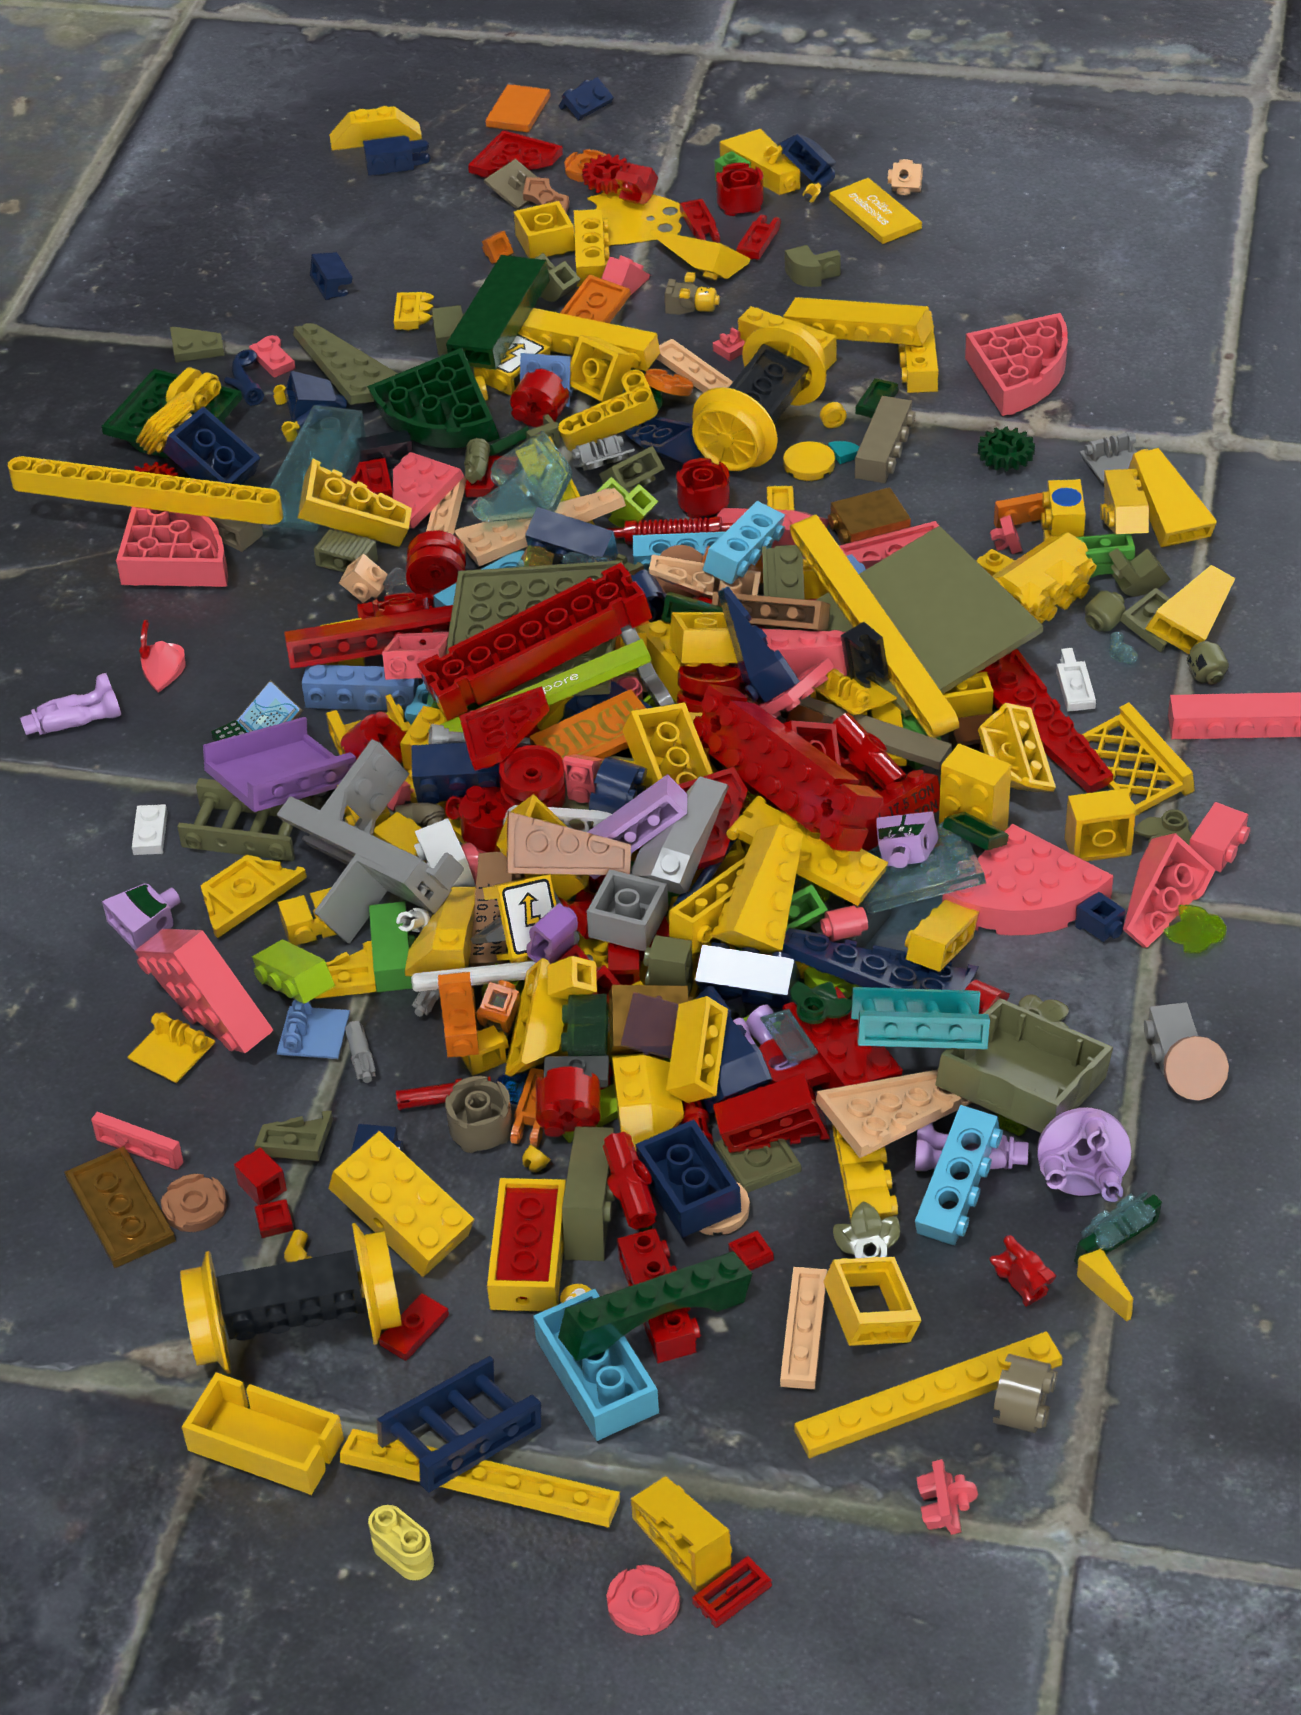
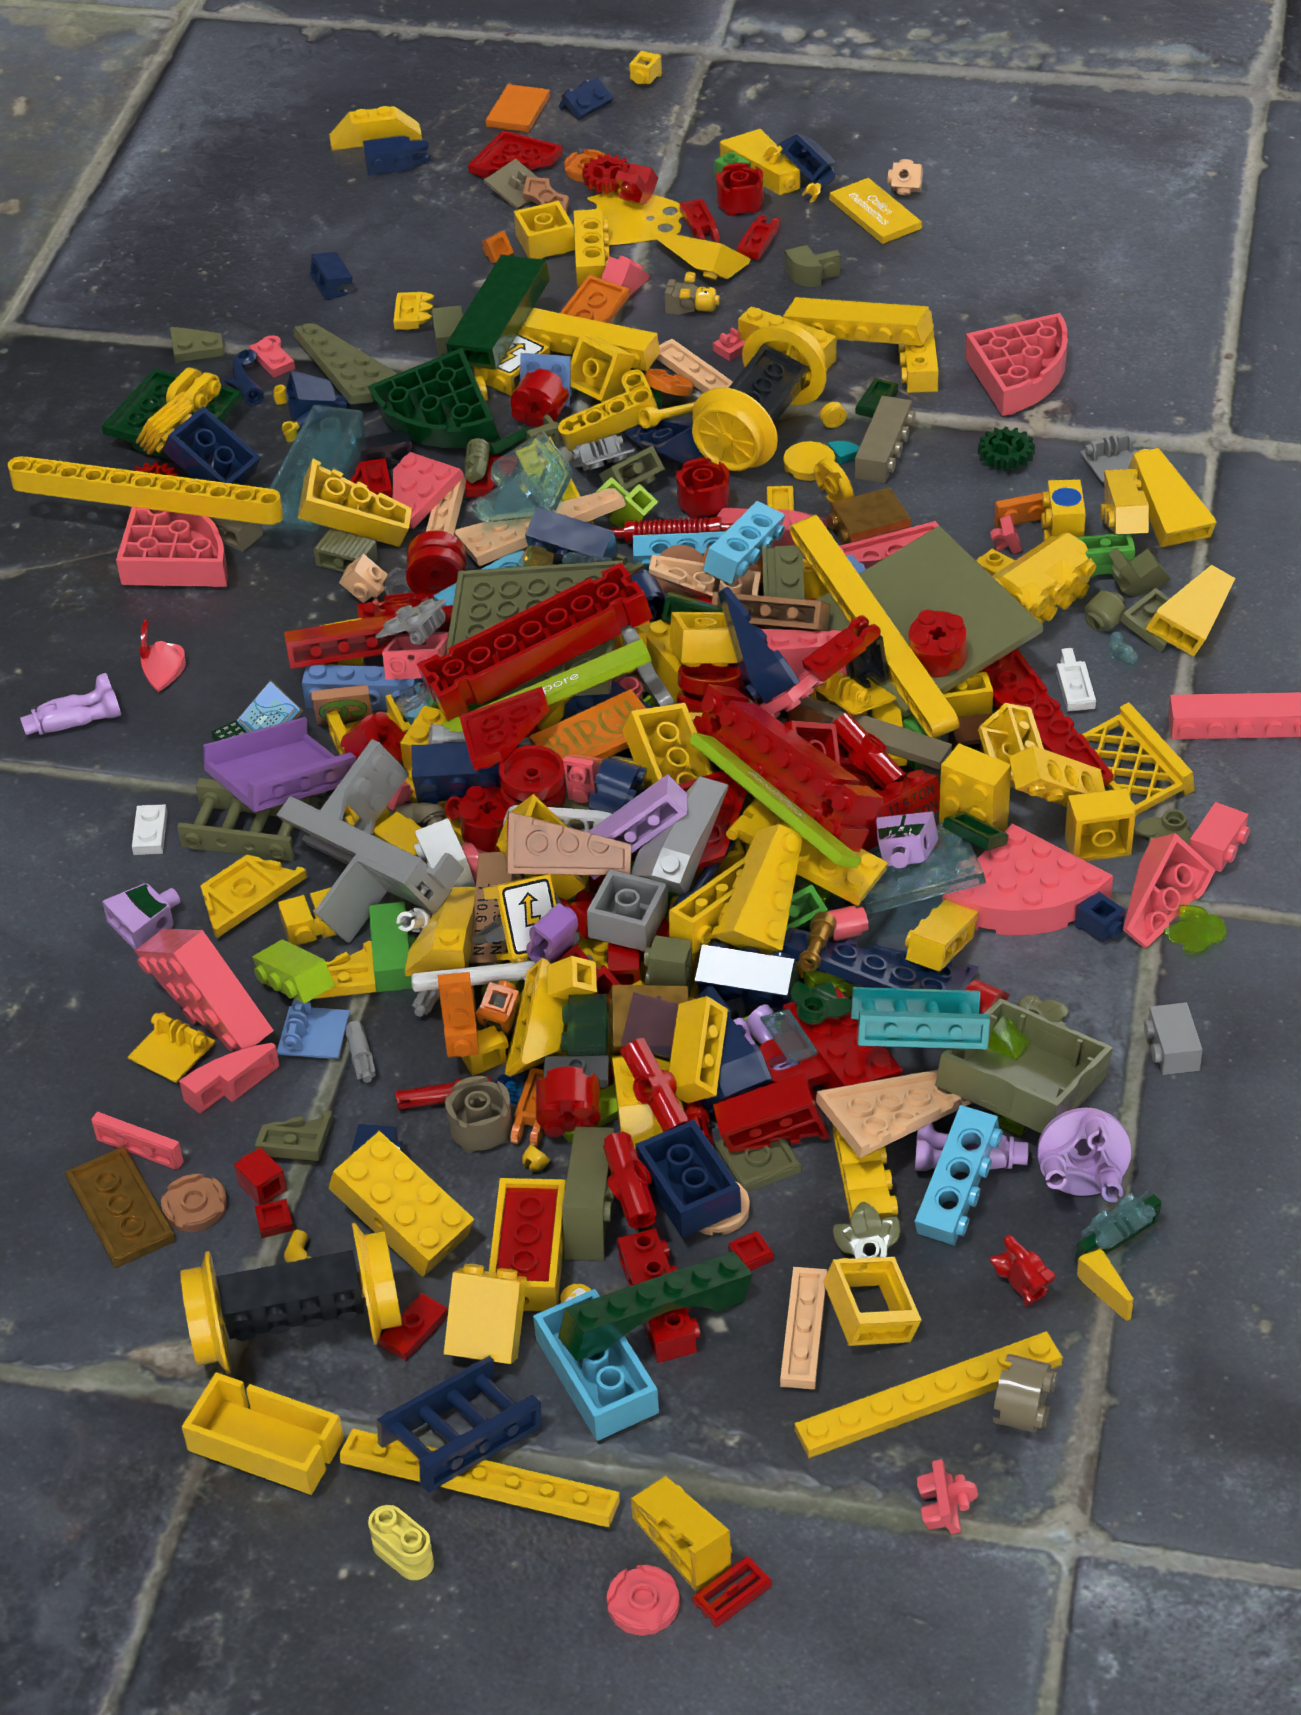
olive brick [534,253,580,302] -> none
tile [1163,1036,1229,1100] -> none
olive head [1187,641,1229,685] -> none
none -> coral slope [179,1043,280,1114]
none -> nougat tile [311,685,373,725]
none -> light grey hinge [376,599,446,645]
none -> clear piece [396,682,430,718]
none -> yellow brick [444,1264,527,1364]
none -> red piece [620,1038,689,1132]
none -> yellow brick [629,51,662,84]
none -> yellow piece [638,402,695,428]
none -> lime tile [689,732,862,868]
none -> pearl gold piece [799,912,837,972]
none -> red hinge [802,615,881,682]
none -> yellow tile [814,457,854,503]
none -> red brick [908,609,967,677]
none -> clear neon green slope [988,1016,1030,1060]
none -> yellow brick [1009,746,1105,807]

